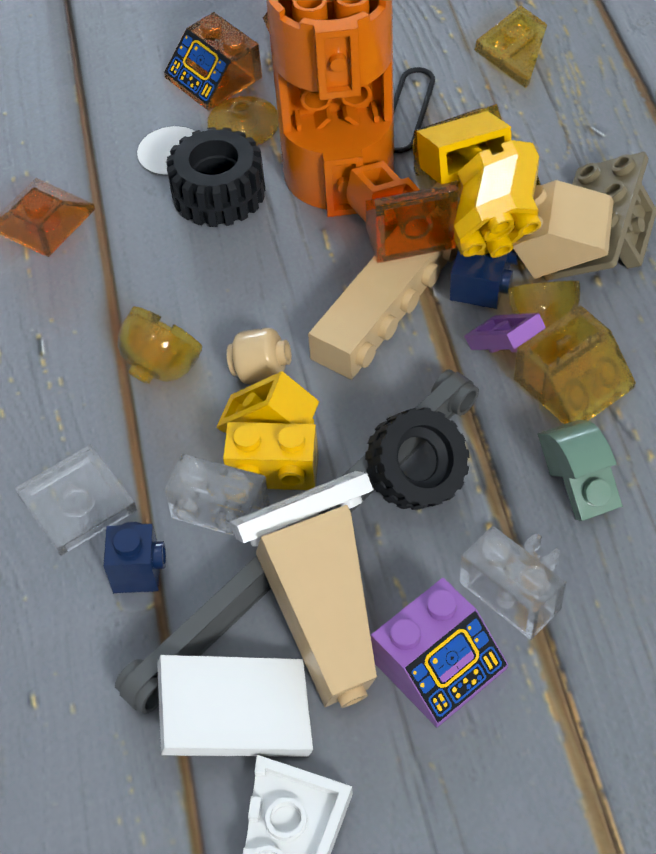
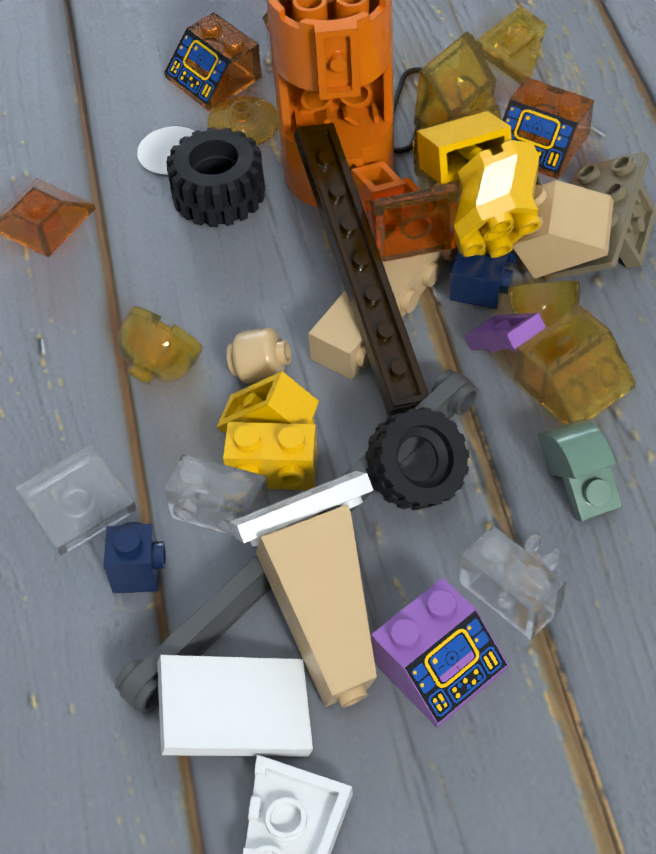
none -> dark brown tile [294,123,429,416]
none -> clear yellow slope [414,31,497,129]
none -> slope [502,77,594,180]

